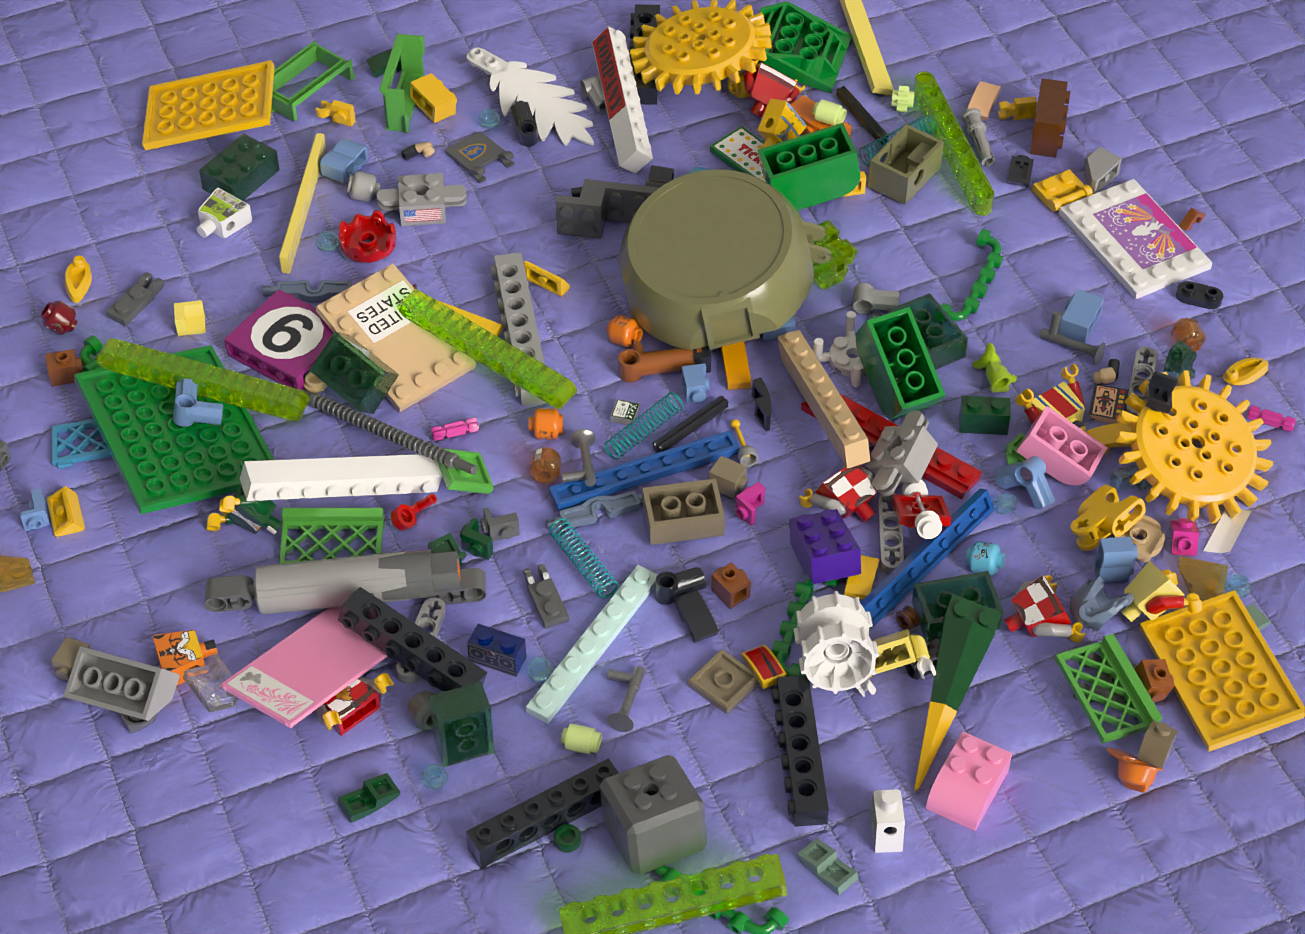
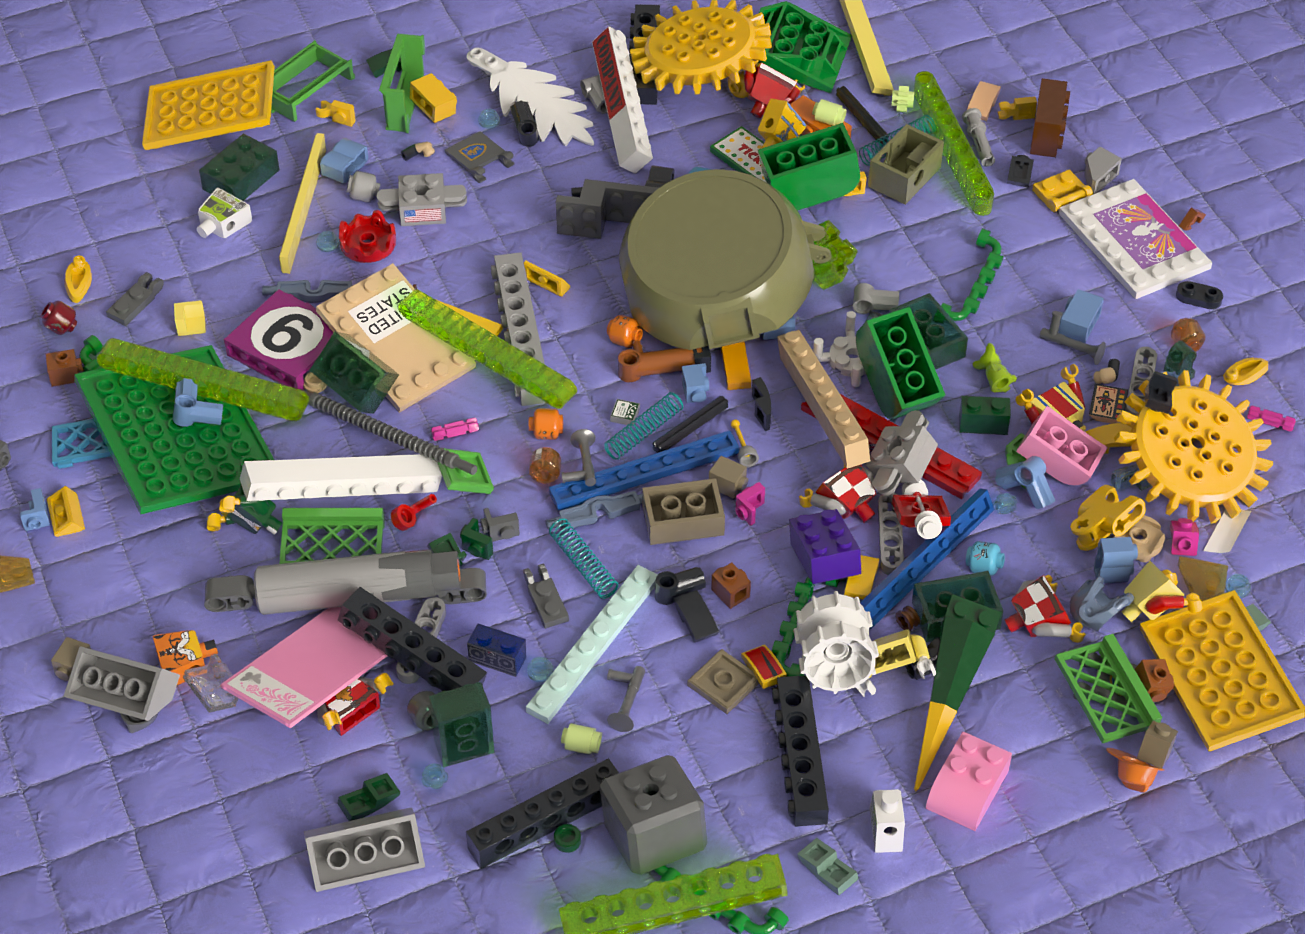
none -> light grey slope [304,807,425,892]

